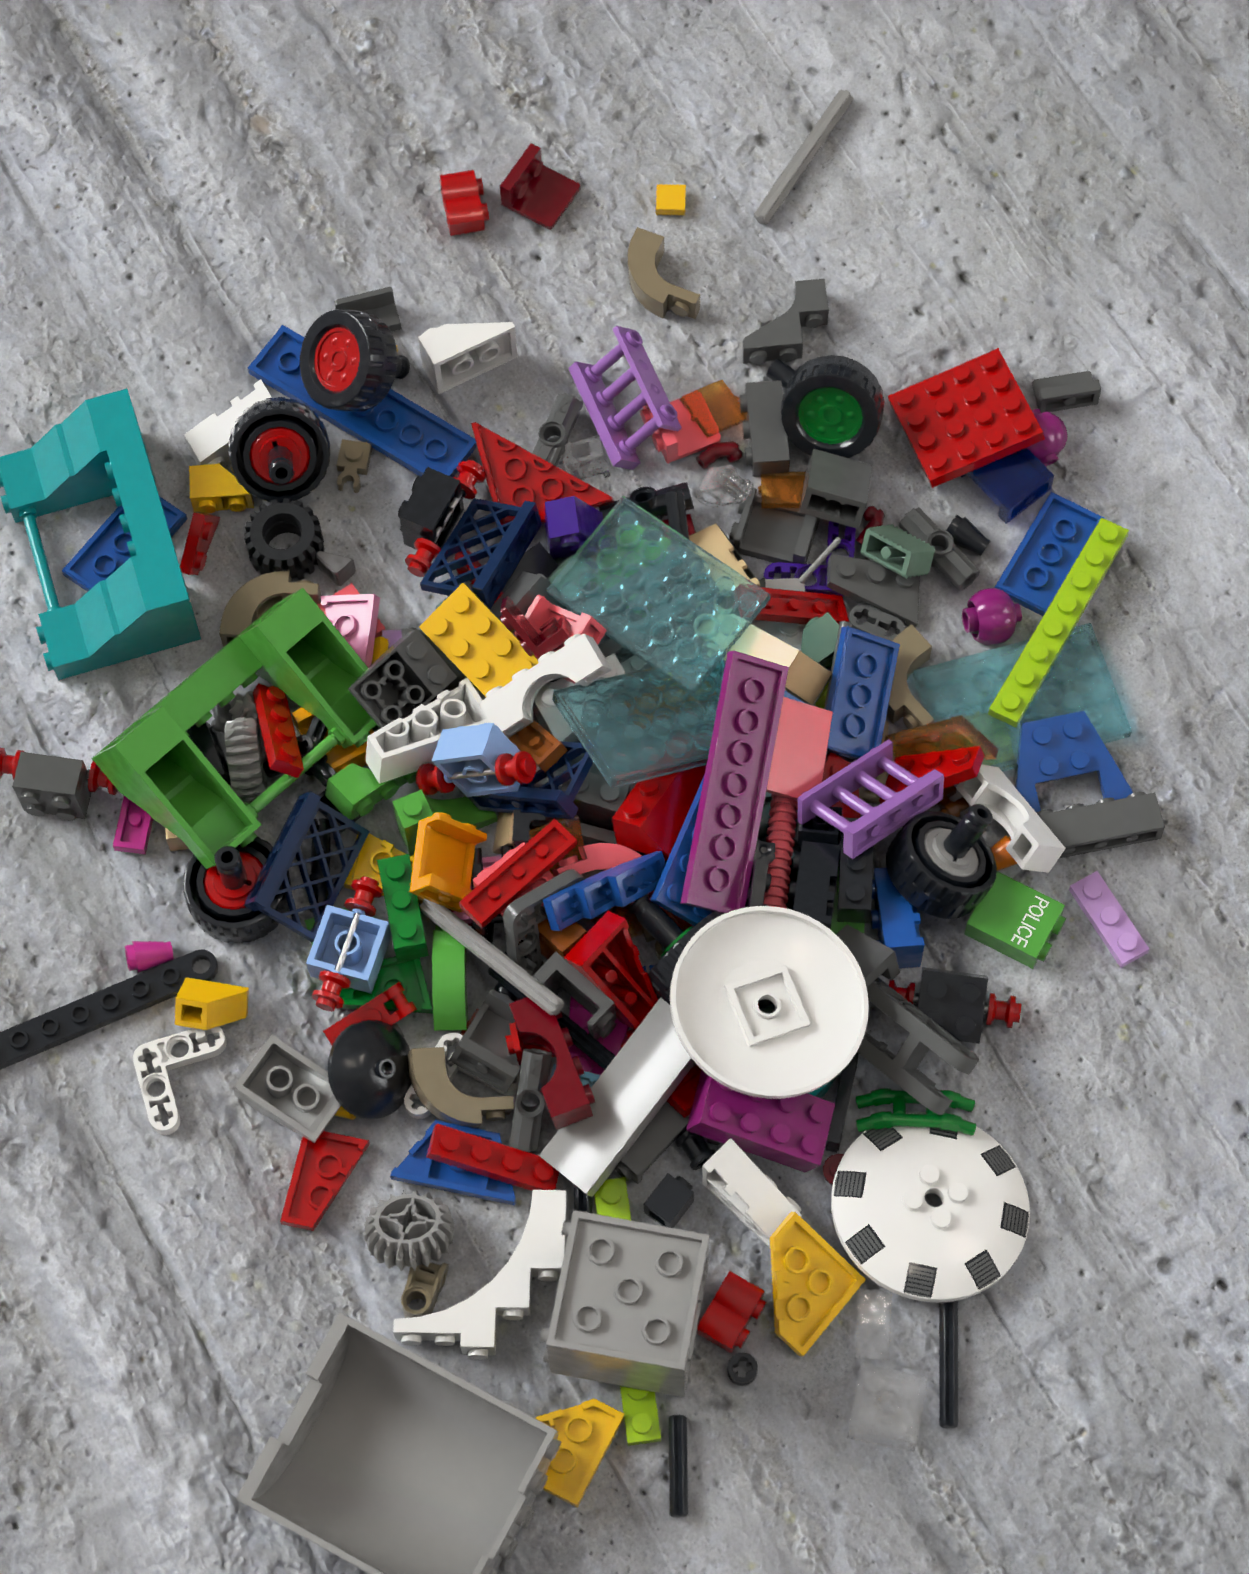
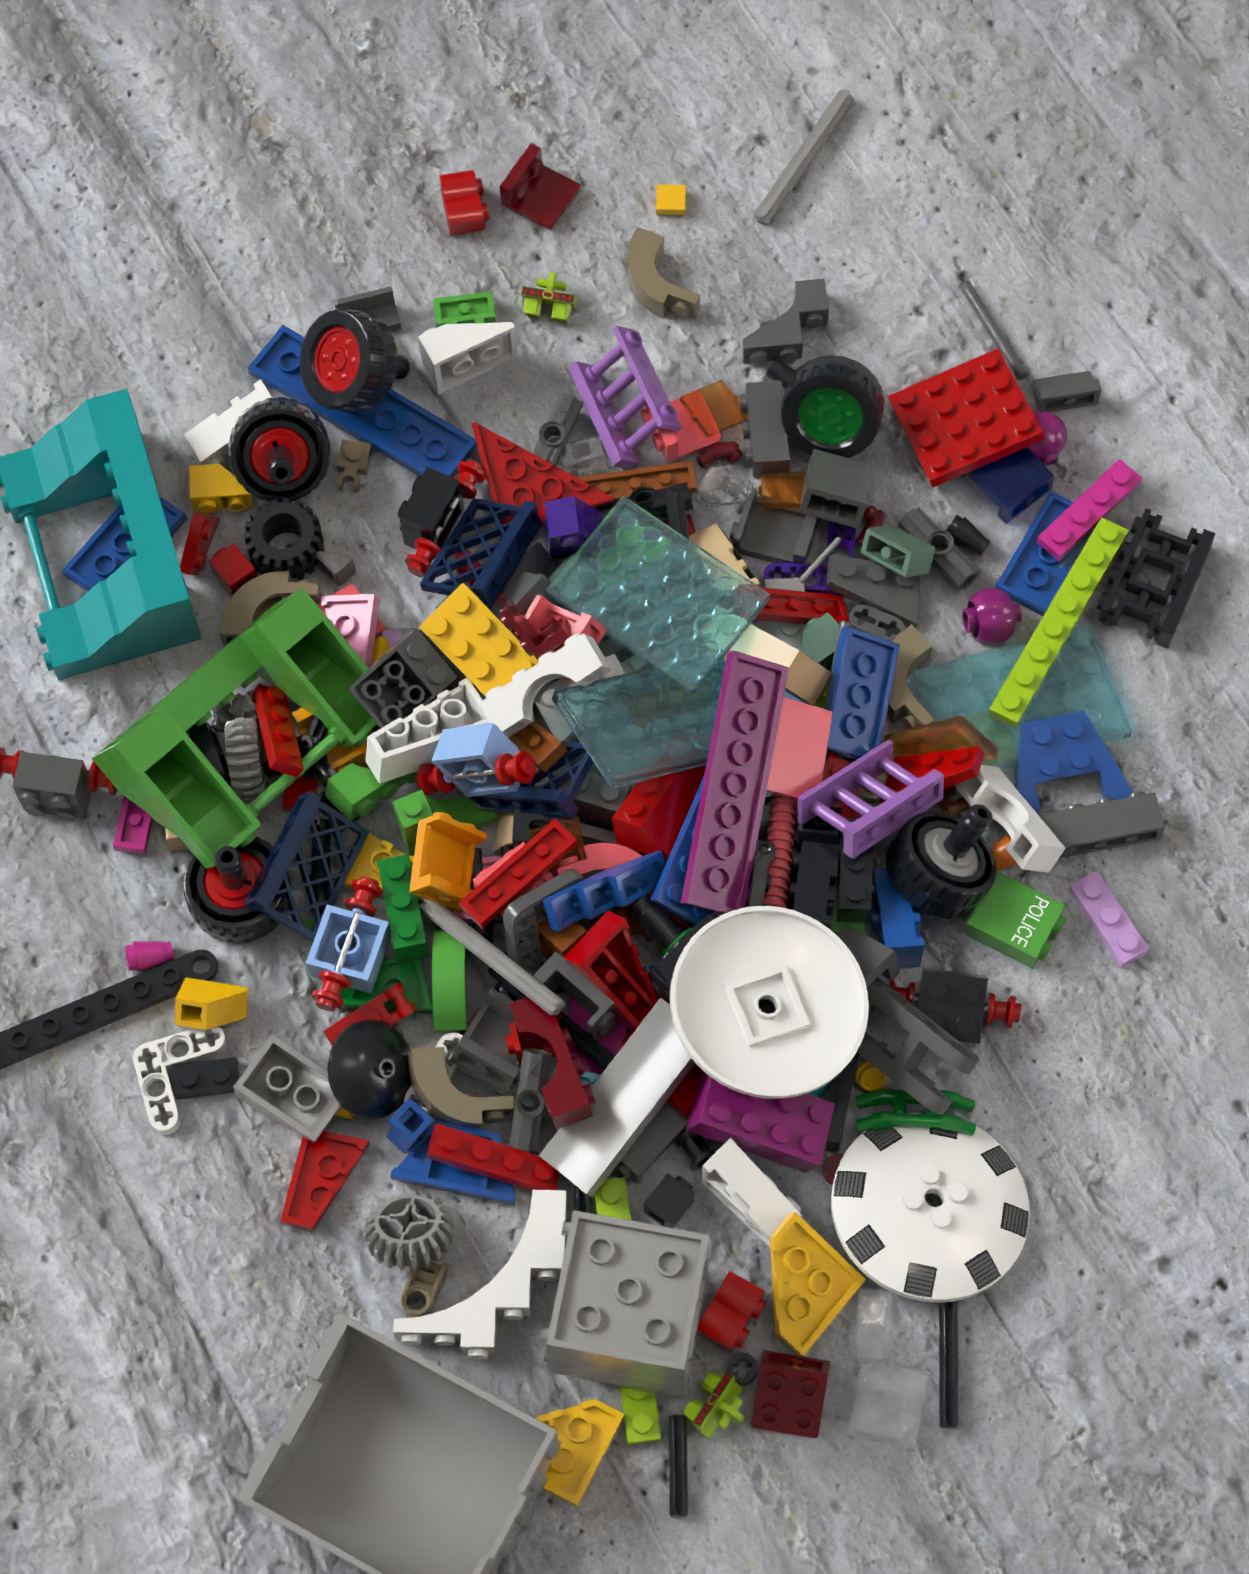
none -> black plate [172,1057,239,1100]
none -> red brick [209,543,257,597]
none -> red tile [282,778,318,811]
none -> blue brick [386,1098,434,1154]
none -> bright green plate [433,291,496,328]
none -> lime hips [521,271,578,323]
none -> dark orange plate [577,461,697,501]
none -> lime hips [683,1372,744,1440]
none -> dark red bracket [751,1350,830,1438]
none -> yellow plate [855,1060,887,1091]
none -> dark grey bar [960,281,1028,380]
none -> dark pink plate [1037,459,1142,562]
none -> black fence [1096,508,1216,649]

